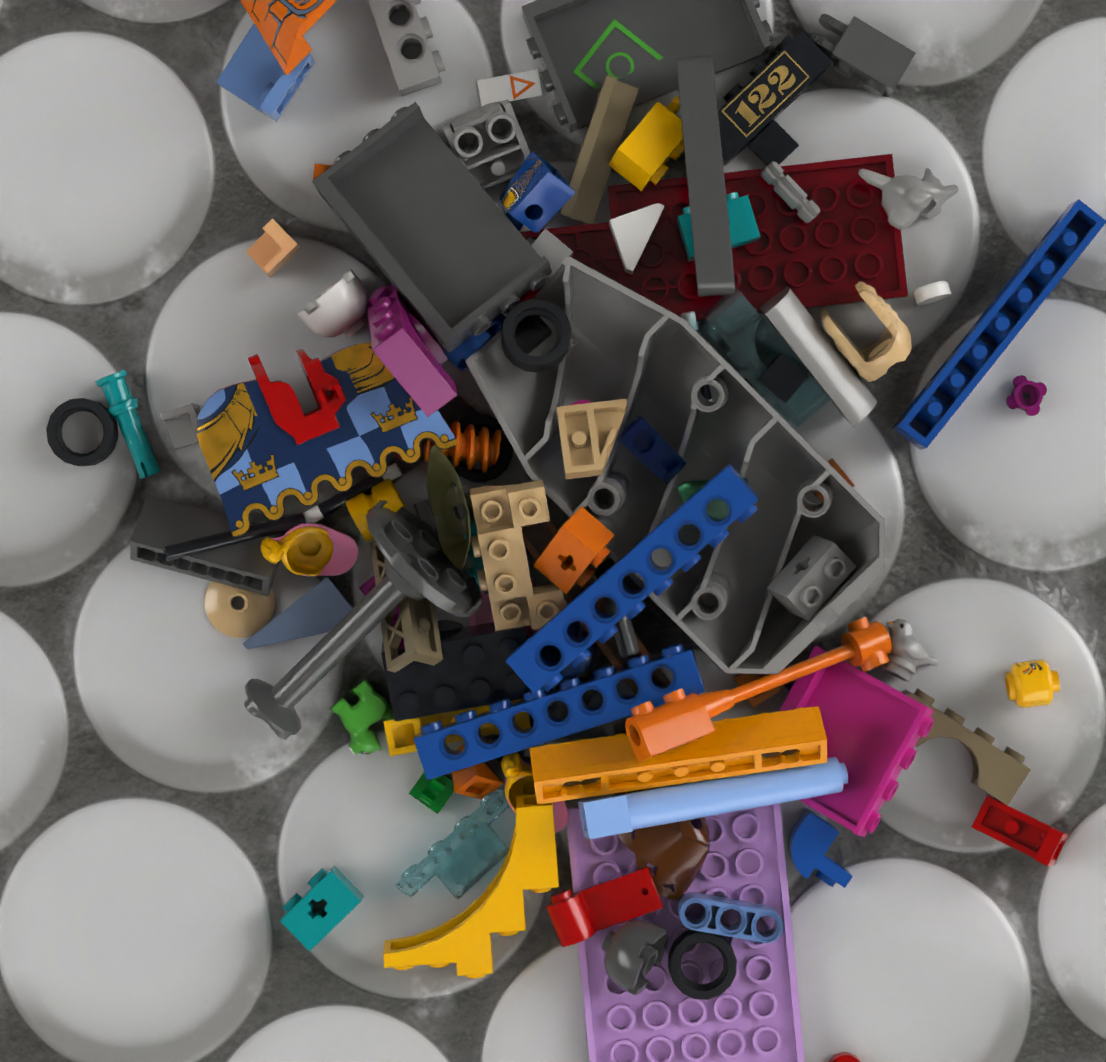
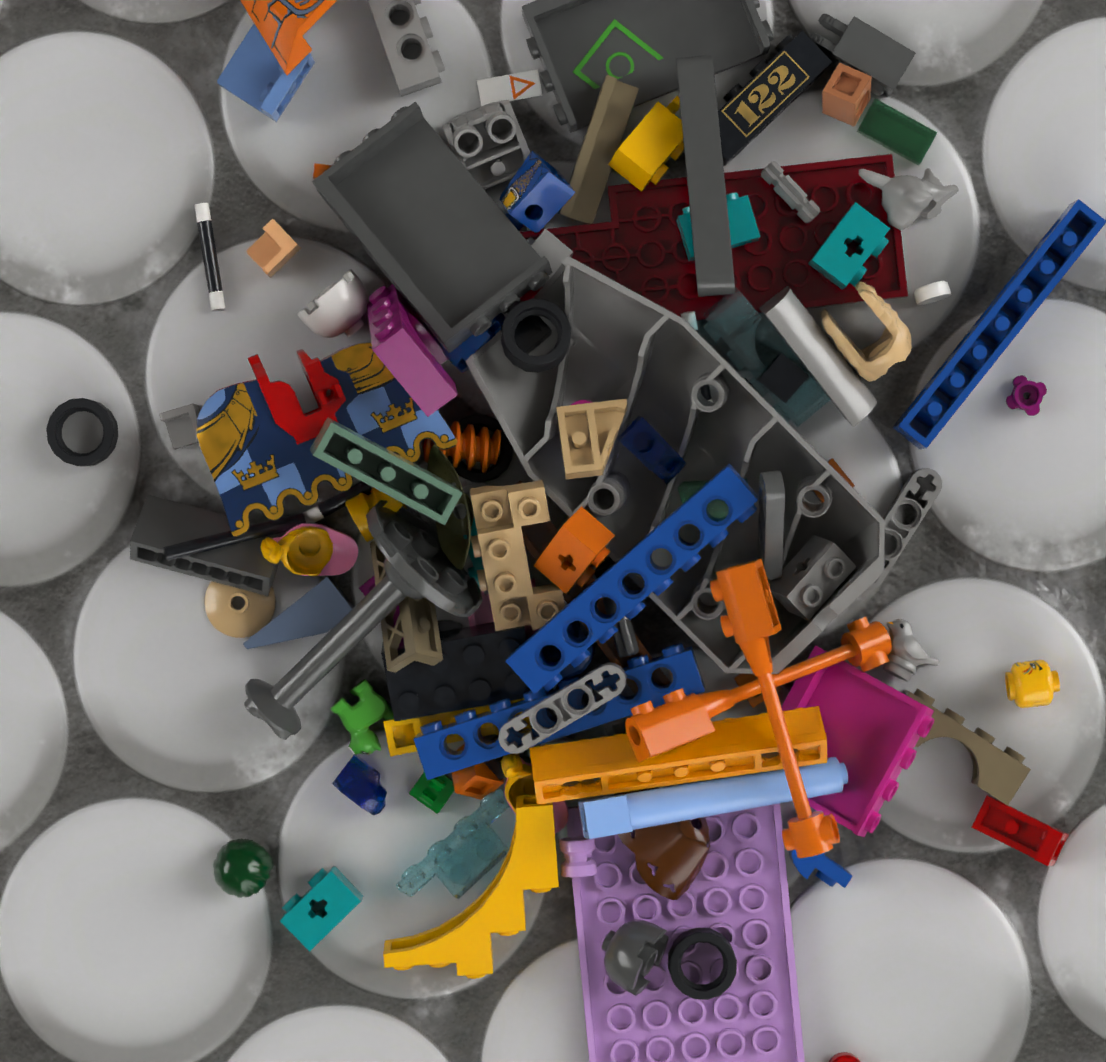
teal pin [95,370,162,479] -> none
red door [546,866,664,947] -> none
white slope [609,203,664,275] -> none
medium blue beam [678,892,783,943] -> none
black tile [748,120,799,166] -> none
none -> black bar [194,203,226,311]
none -> dark green hair [213,839,274,898]
none -> sand green brick [310,417,463,525]
none -> clear blue rock [332,755,387,815]
none -> light grey beam [498,663,627,754]
none -> lavender wheel [559,836,597,877]
none -> orange bar [710,558,840,858]
none -> dark grey beam [757,470,785,580]
none -> teal brick [808,202,890,290]
none -> nougat brick [822,63,872,127]
none -> clear green tile [856,98,937,166]
none -> light grey beam [867,468,942,590]

